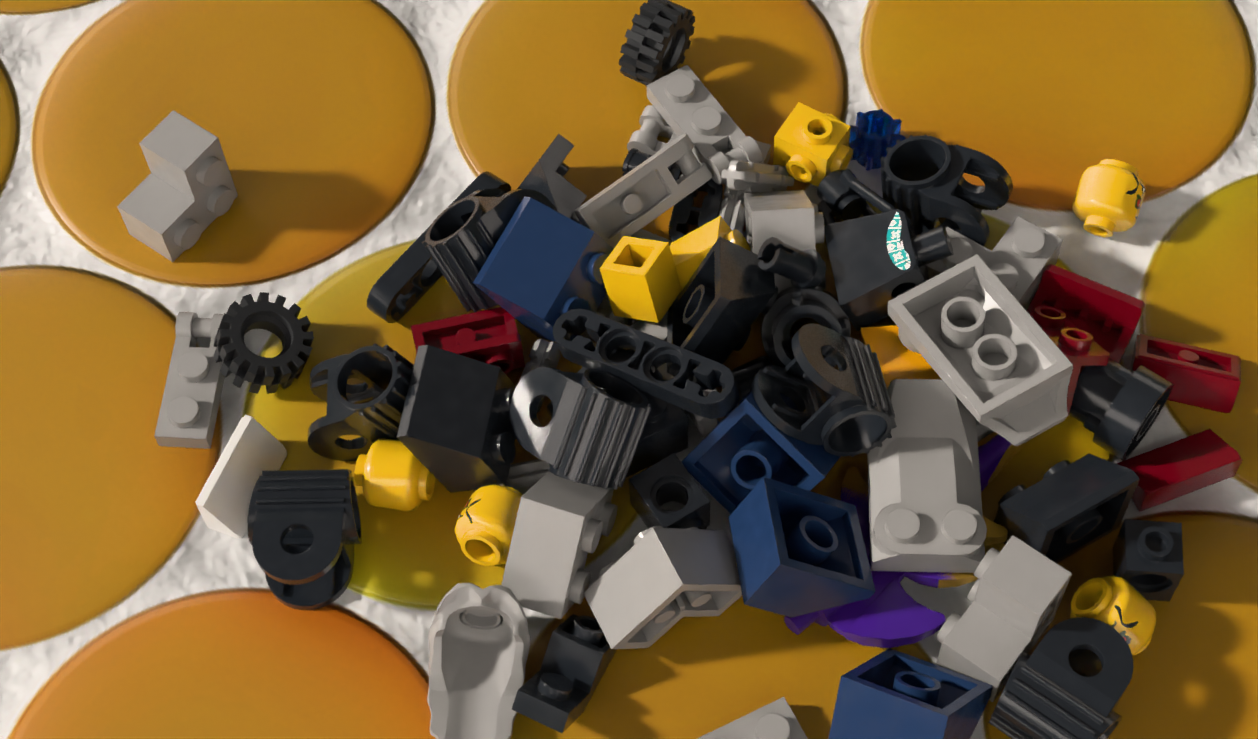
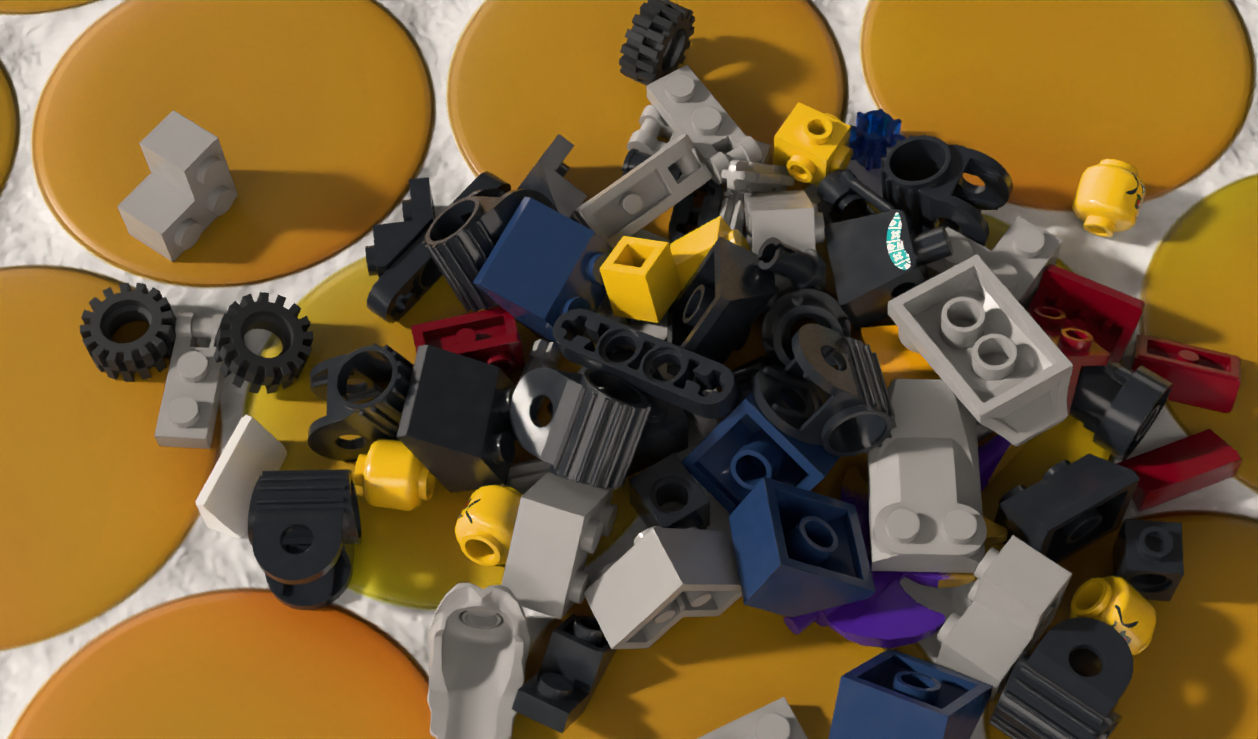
none -> black tyre [80,283,176,382]
none -> black slope [365,177,436,278]

